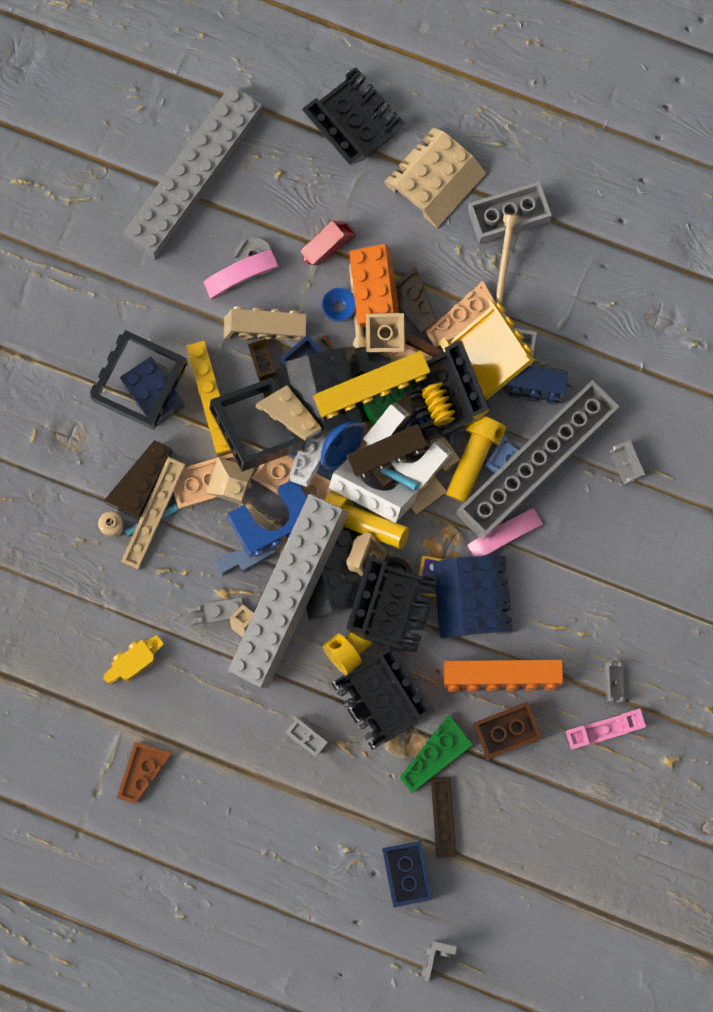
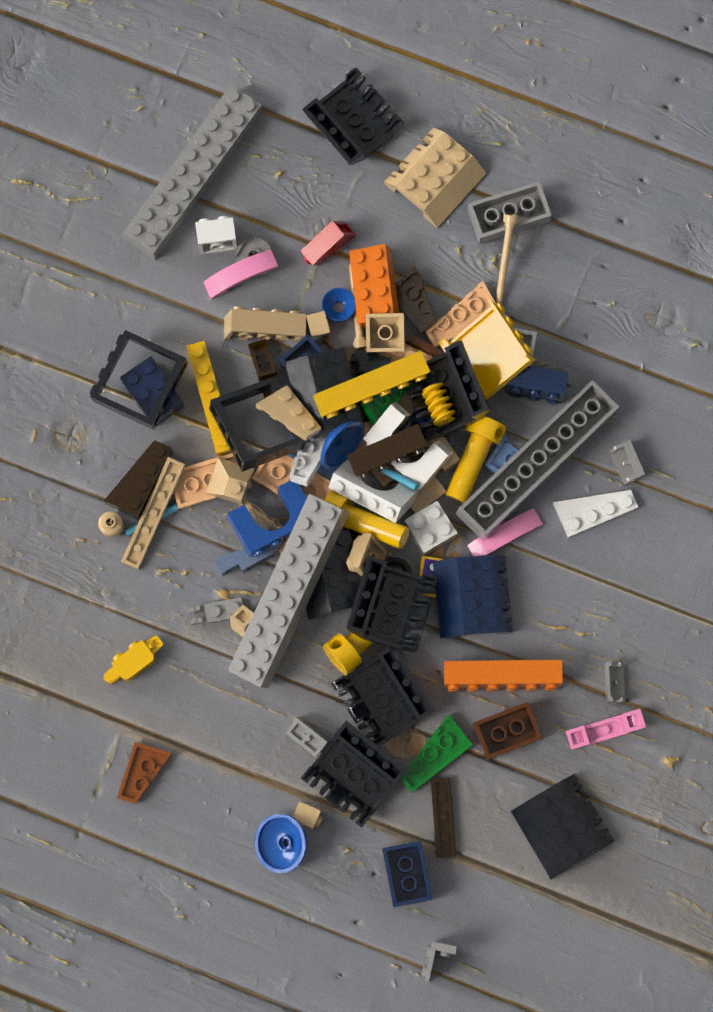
none -> white brick [195,216,237,255]
none -> blue dish [255,814,307,873]
none -> tan brick [293,801,323,830]
none -> black slope [301,720,408,828]
none -> tan panel [306,311,330,337]
none -> white brick [404,501,457,556]
none -> black slope [510,774,615,879]
none -> white wing [553,490,638,538]

